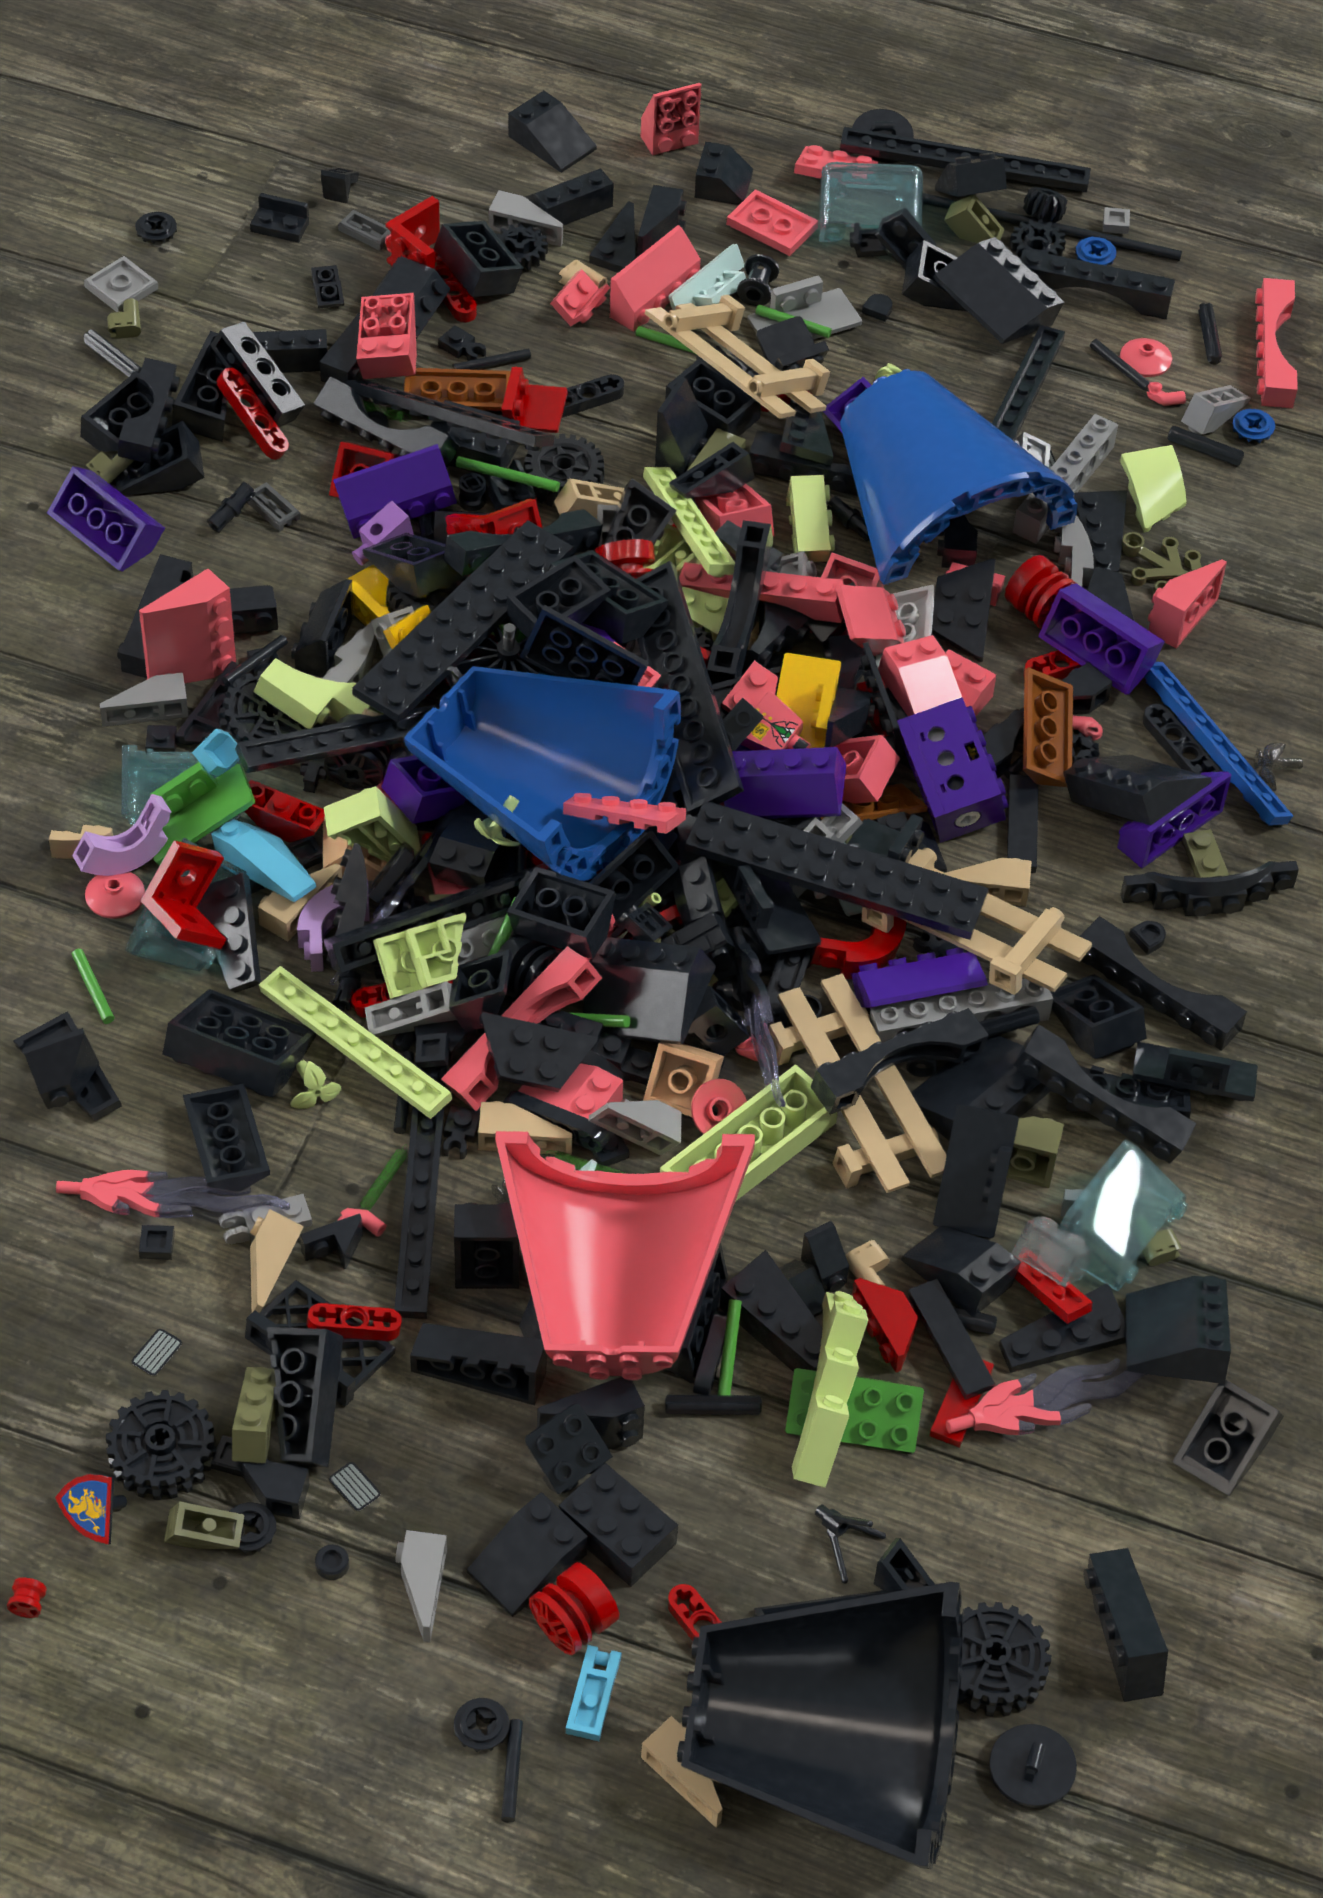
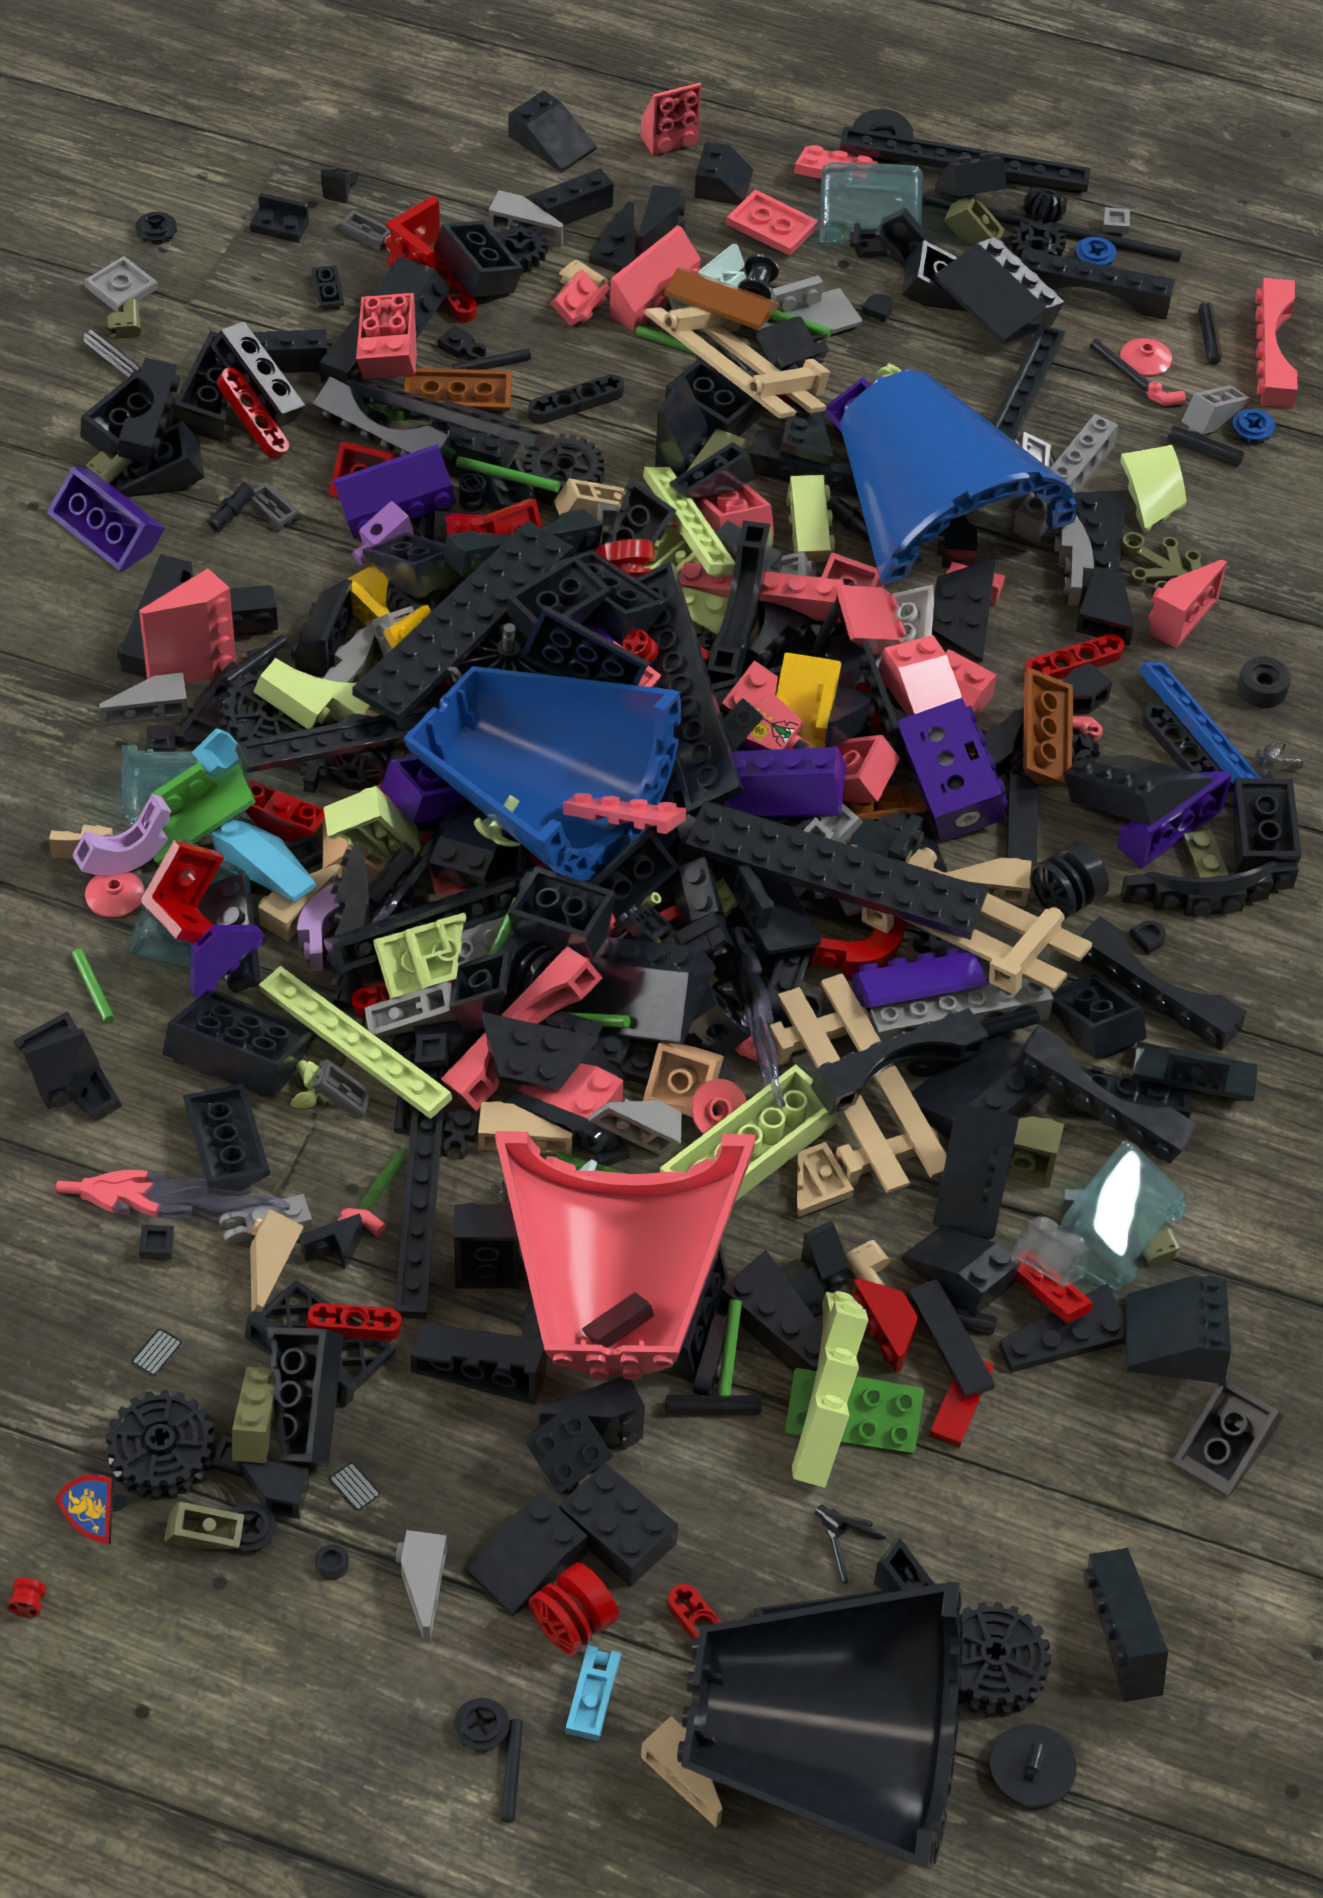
red bracket [501,367,568,433] -> none
piece [946,1358,1148,1435] -> none
red wheel [1004,555,1078,629] -> none
dark purple slope [1038,583,1165,695] -> none
none -> dark purple slope [190,925,265,999]
none -> dark grey tile [312,1059,372,1119]
none -> slope [582,1292,654,1348]
none -> red wheel [622,629,658,663]
none -> dark orange slope [664,268,780,330]
none -> tan wing [797,1142,854,1217]
none -> black bar [808,602,842,658]
none -> black wheel [1030,842,1109,919]
none -> black slope [1234,778,1302,872]
none -> black tyre [1238,656,1291,708]

